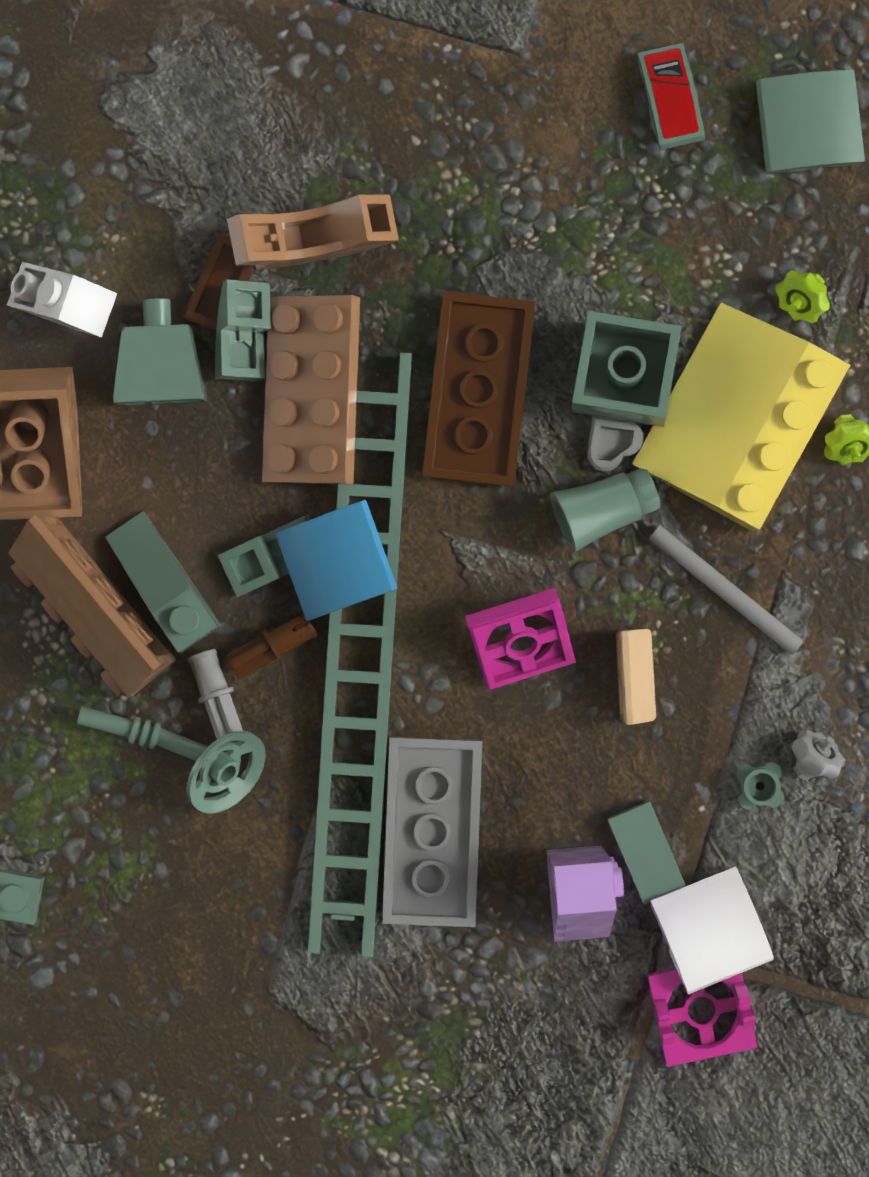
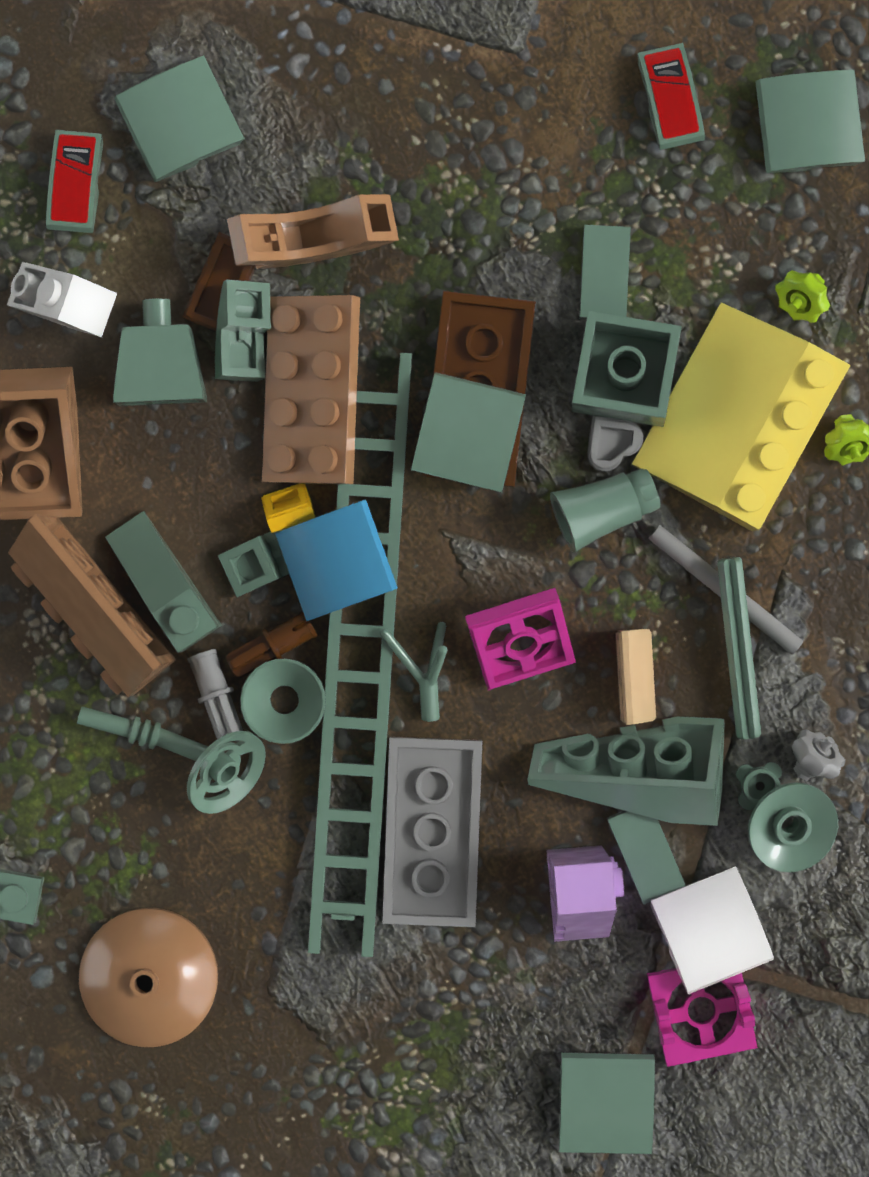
none -> slope [46,130,103,233]
none -> medium nougat dish [79,908,218,1047]
none -> sand green slope [114,55,244,182]
none -> sand green piece [240,658,326,744]
none -> yellow tile [261,484,316,533]
none -> sand green plant [380,622,448,722]
none -> sand green slope [411,372,526,492]
none -> sand green wedge [527,716,725,826]
none -> sand green slope [558,1053,655,1154]
none -> sand green tile [579,225,631,319]
none -> sand green axle [717,557,761,740]
none -> sand green dish [748,783,838,872]

